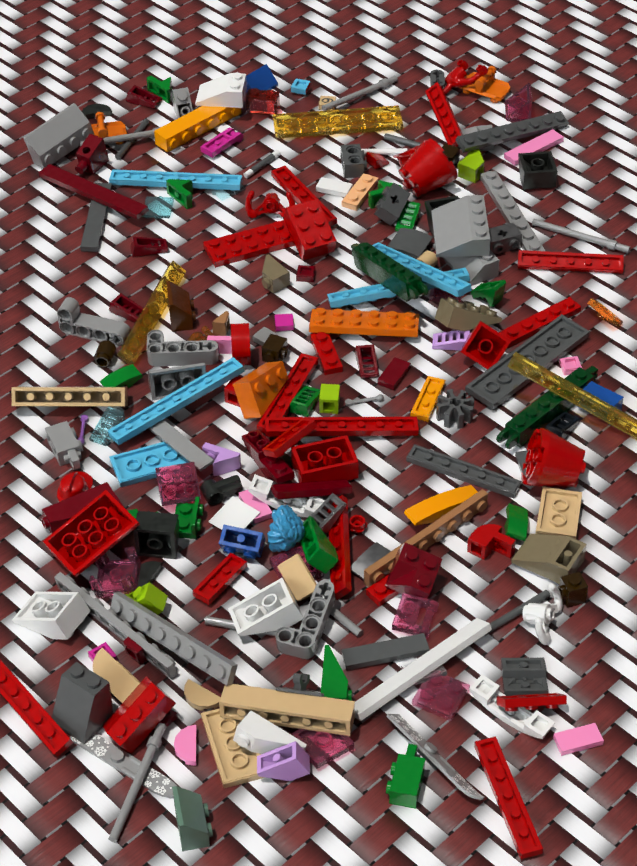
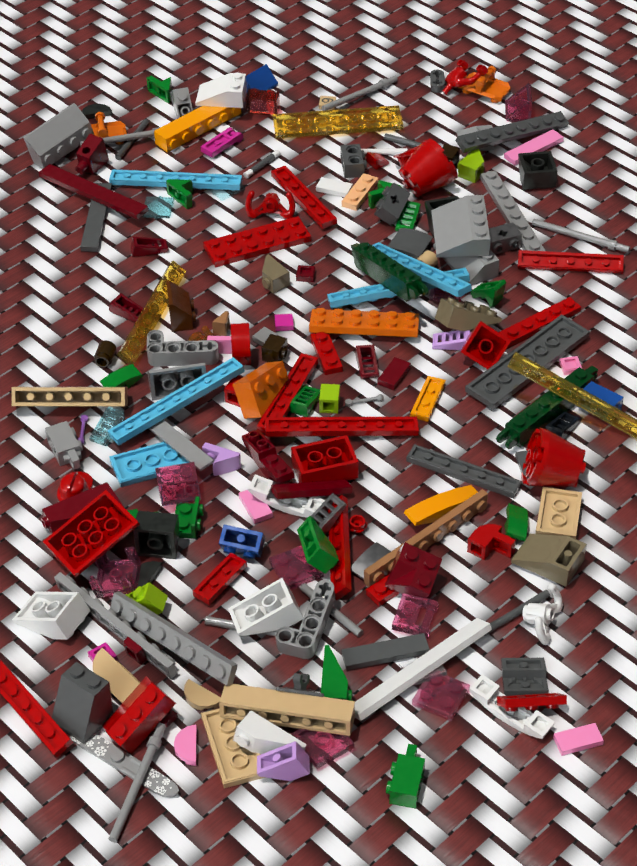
light grey beam [57,297,131,346] -> none
dark red slope [126,85,162,108] -> none
sand green slope [172,786,213,852] -> none
pearl dark grey piece [200,475,243,505] -> none
white sticker [208,496,260,530] -> none
red plate [262,418,318,458] -> none
dark azure hair [267,505,305,552] -> none
tan slope [277,553,317,601] -> none
red brick [283,199,337,261] -> none
medium azure plate [291,79,311,95] -> none
light grey piece [386,714,485,800] -> none
red plate [425,82,463,147] -> none
dark grey gear [436,389,474,429] -> none
red plate [474,736,543,860] -> none
dark brown brick [558,571,588,608] -> none
clear orange plate [587,298,623,327] -> none

